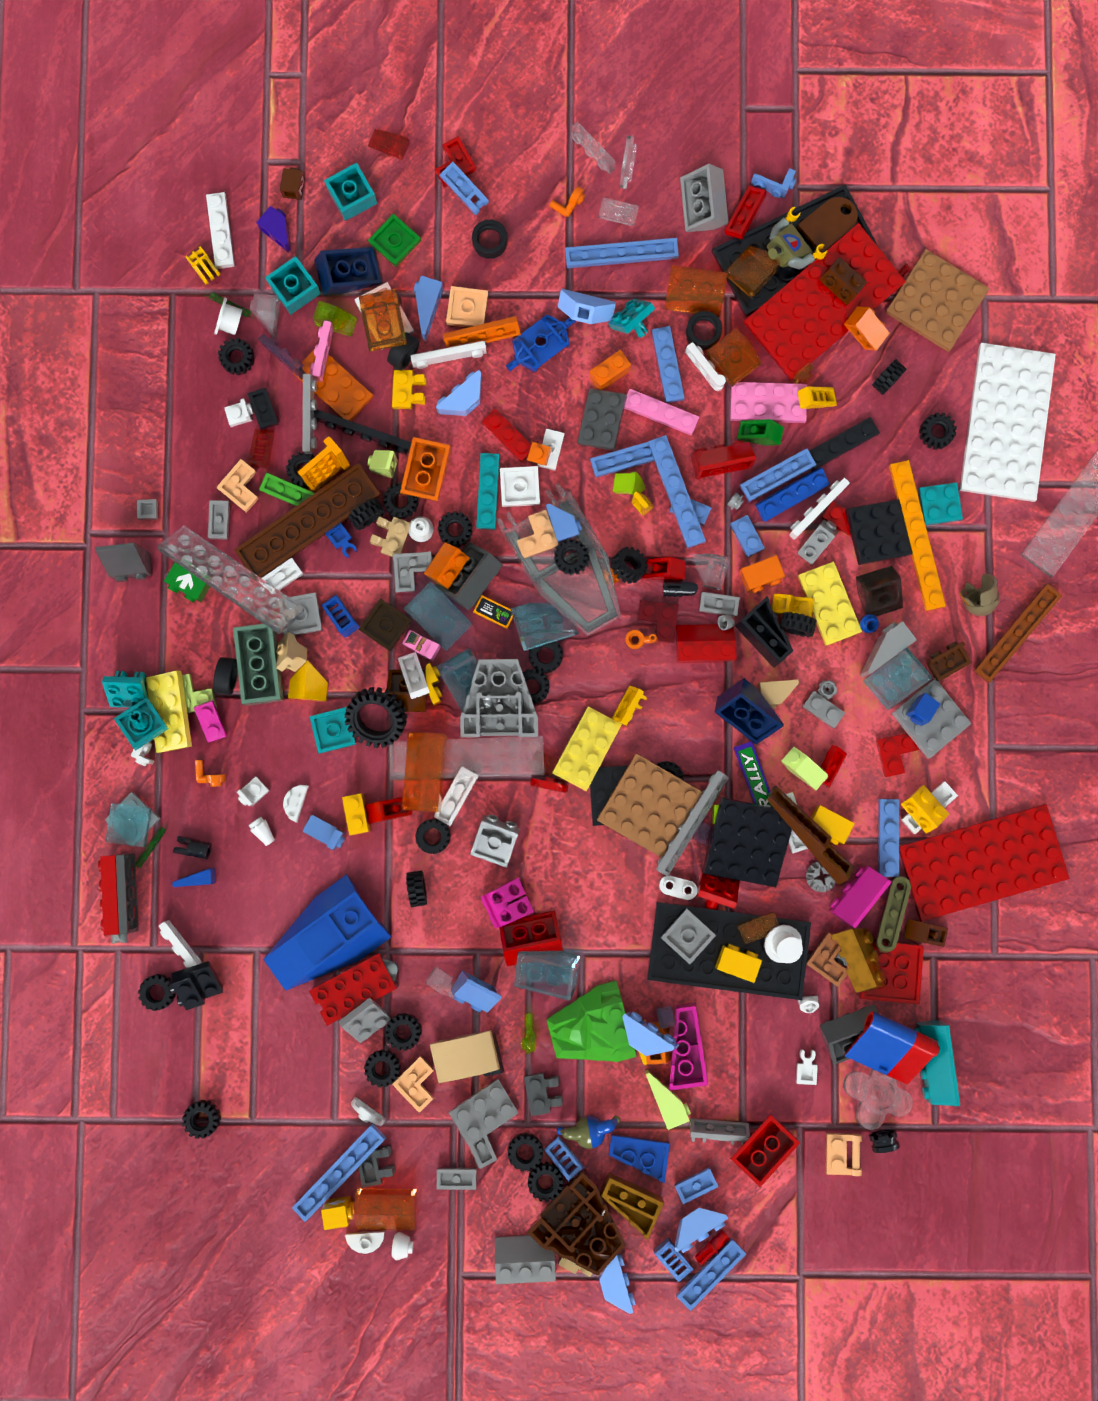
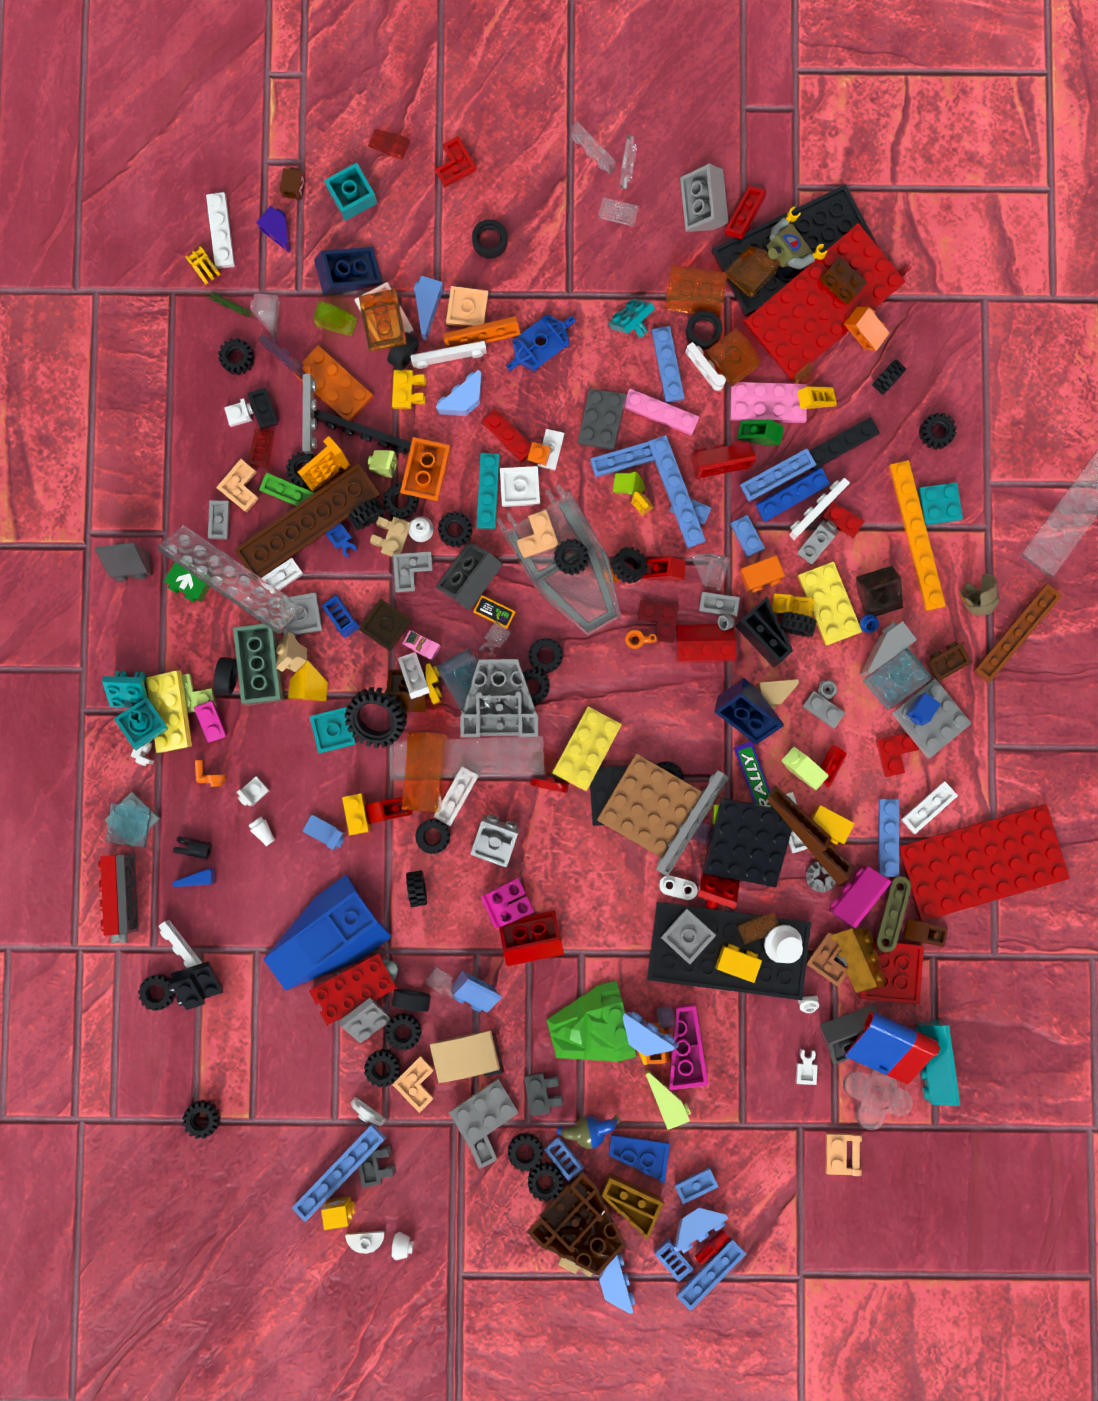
green piece [134,826,167,871] -> none
light grey plate [137,499,158,520] -> none
white piece [214,297,242,335] -> none
teal brick [265,256,321,315] -> none
white plate [283,785,309,823] -> none
bright pink plate [310,321,334,382] -> none
clear orange slope [355,1189,417,1230] -> none
green plate [368,213,421,267] -> none
clear light blue slope [404,581,473,651] -> none
orange brick [424,542,469,589] -> none
light grey plate [437,1168,477,1190] -> none
medium blue plate [439,162,489,216] -> none
light grey slope [495,1235,556,1284] -> none
clear light blue slope [511,603,579,651] -> none
clear light blue slope [514,951,581,1001] -> none
clear neon green plate [521,1014,536,1054] -> none
medium blue slope [546,504,582,543] -> none
orange plate [549,186,586,217] -> none
light blue slope [558,289,616,324] -> none
medium blue plate [565,238,679,268] -> none
orange brick [589,350,631,390] -> none
yellow plate [612,686,647,726] -> none
black hinge [663,579,698,597] -> none
light grey plate [689,1118,750,1145] -> none
light grey plate [727,492,744,510] -> none
red slope [730,1114,800,1187] -> none
medium blue bracket [751,168,797,198] -> none
reddish brown tile [797,197,858,253] -> none
black plate [845,499,913,565] -> none
black wheel [869,1129,900,1153] -> none
medium nougat plate [885,249,990,352] -> none
yellow bracket [901,785,949,833] -> none
white plate [959,343,1056,502] -> none
none -> black tyre [392,989,431,1012]
none -> clear plate [479,622,512,658]

